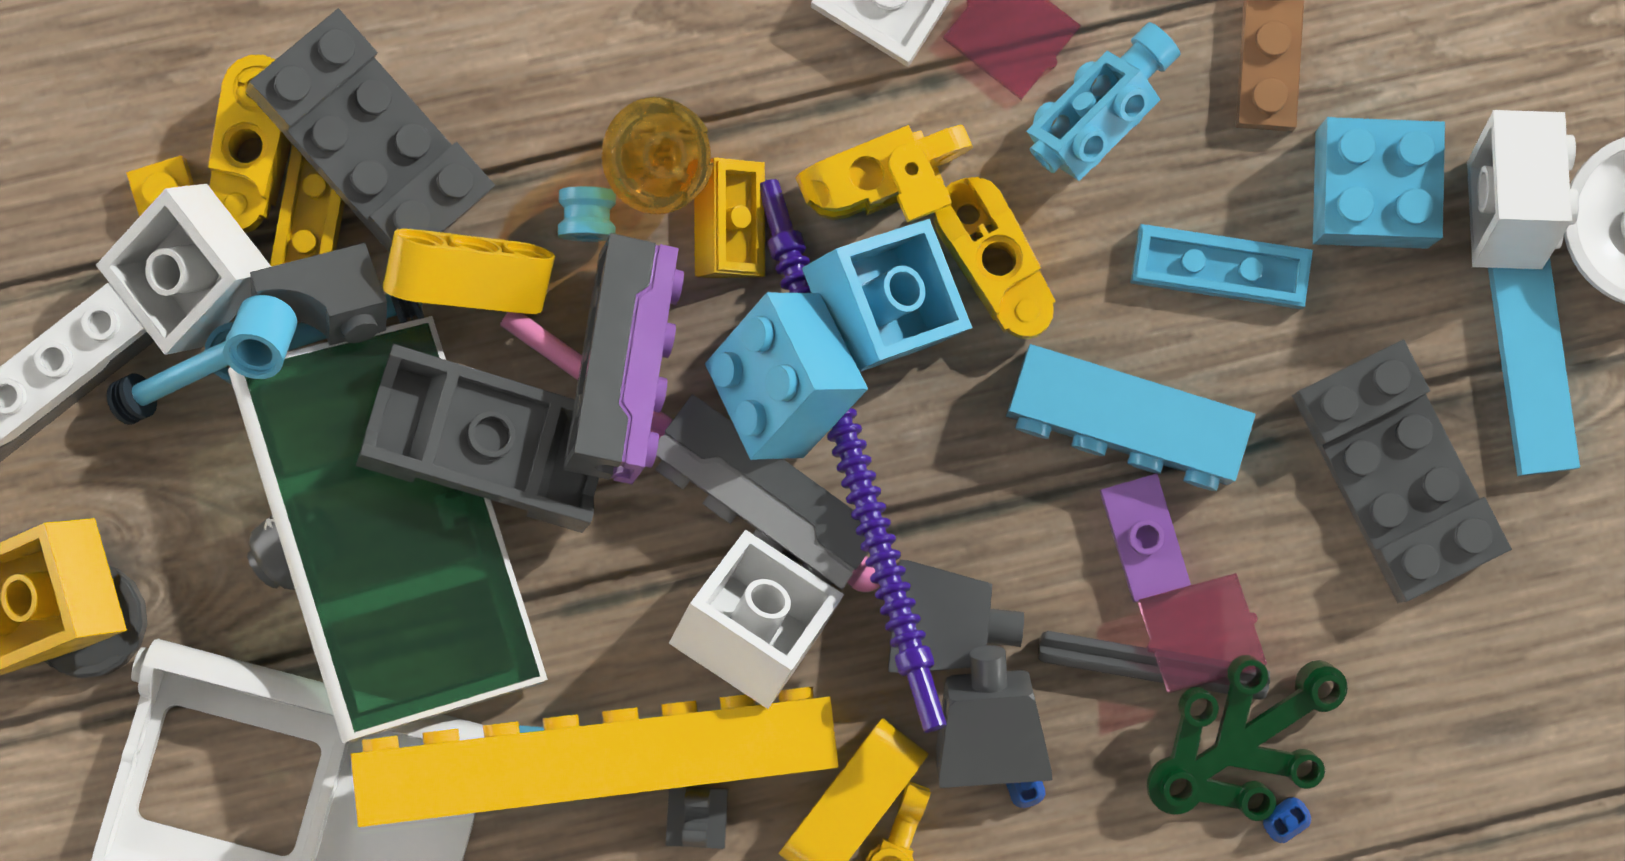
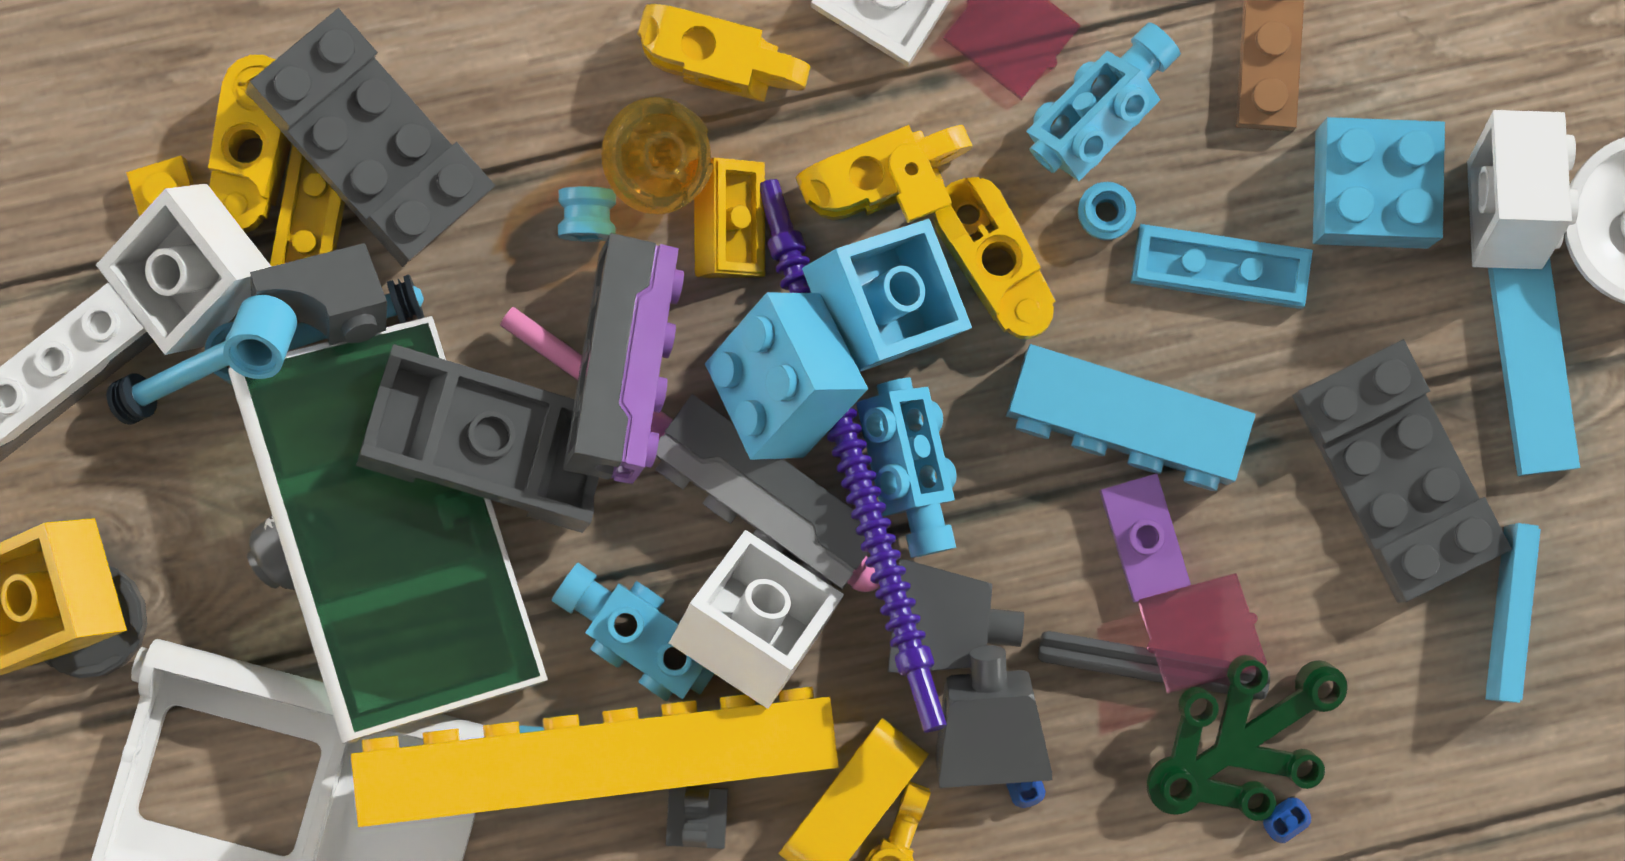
yellow beam [382,228,555,314] -> none
none -> medium azure brick [551,562,714,701]
none -> yellow piece [637,4,811,102]
none -> medium azure brick [856,377,957,558]
none -> medium azure plate [1078,182,1136,240]
none -> medium azure tile [1485,523,1541,703]

